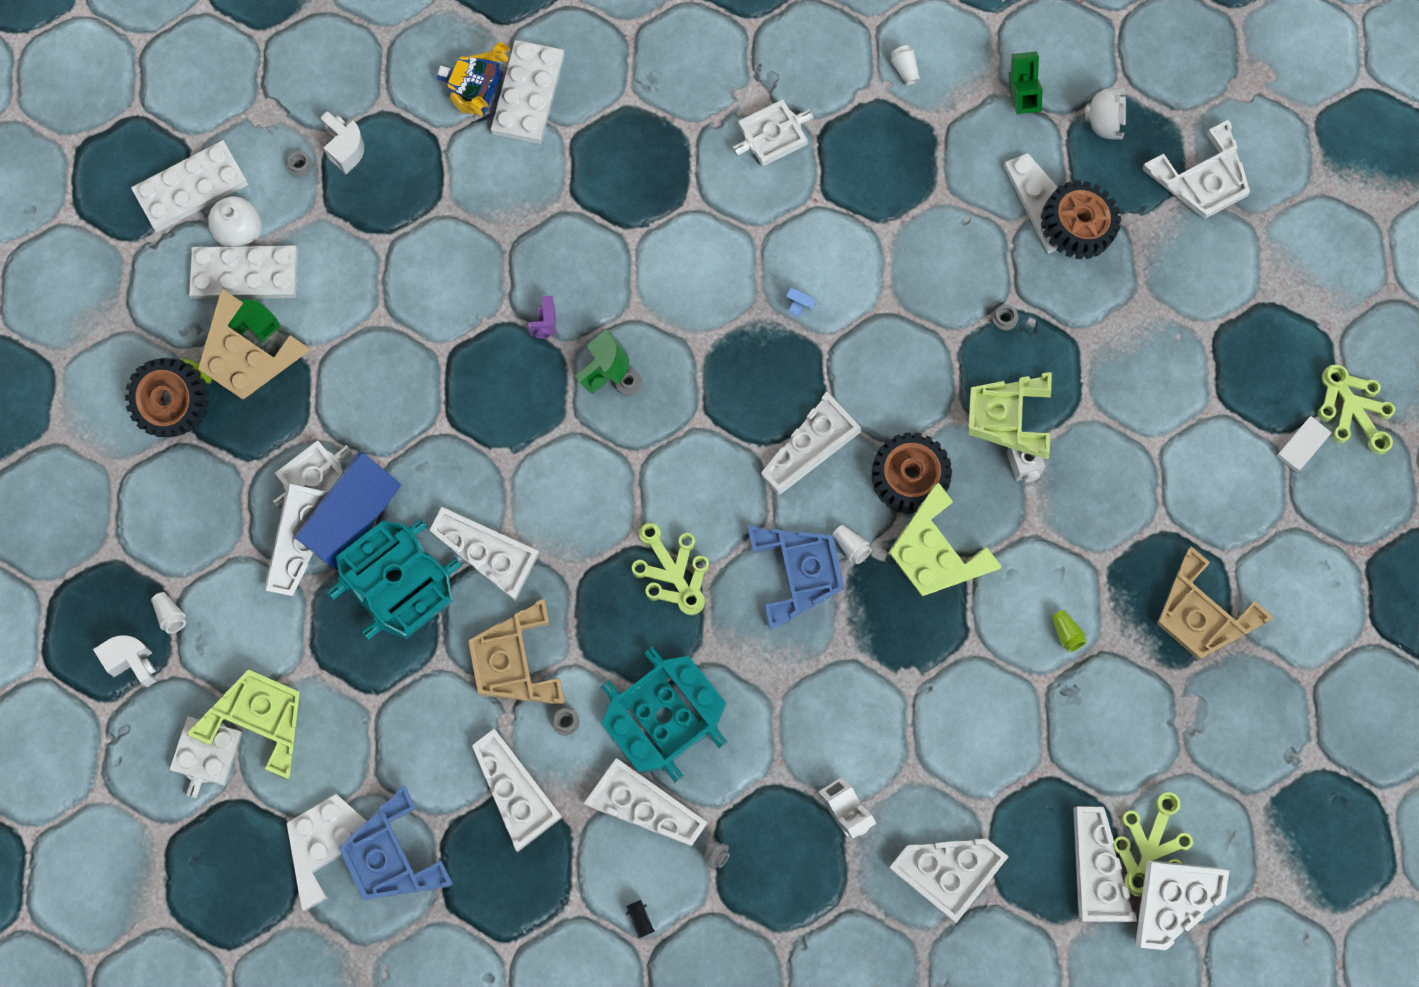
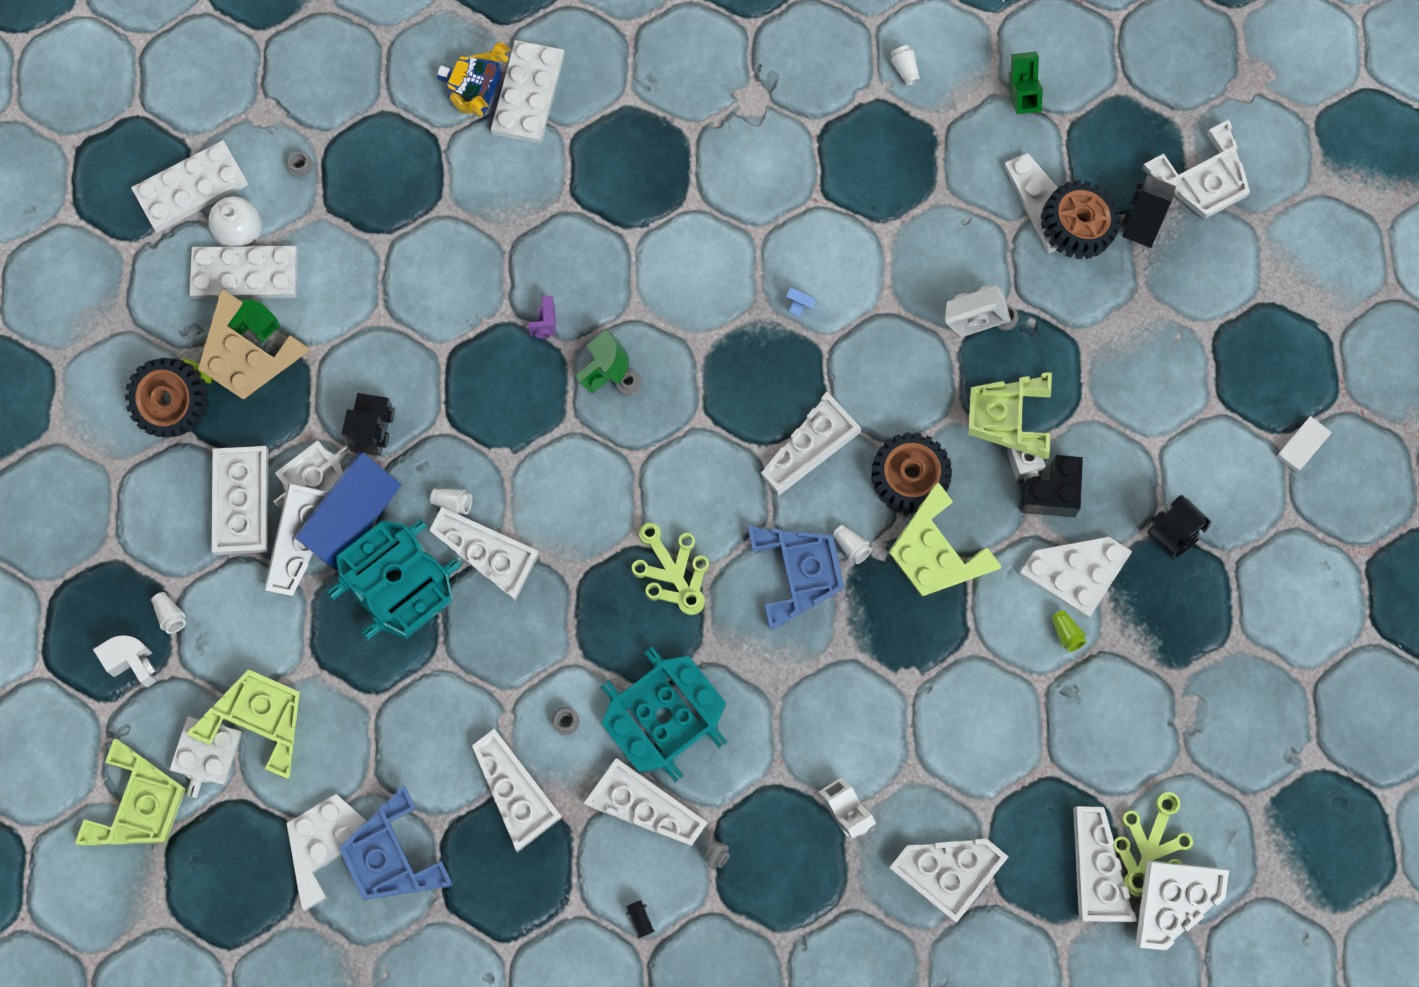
white brick [320,111,364,175] -> none
tan wing [468,599,565,705] -> none
white plate [732,100,813,167] -> none
white cylinder [1085,88,1126,140] -> none
tan wing [1157,546,1273,660] -> none
yellowish green plant [1318,365,1395,455] -> none
none -> yellowish green wing [75,739,186,846]
none -> white plate [212,446,268,555]
none -> black brick [341,393,395,456]
none -> white cone [430,488,472,515]
none -> white slope [945,285,1011,337]
none -> white plate [1019,537,1132,619]
none -> black brick [1022,455,1083,518]
none -> black brick [1121,175,1176,248]
none -> black brick [1147,495,1212,560]

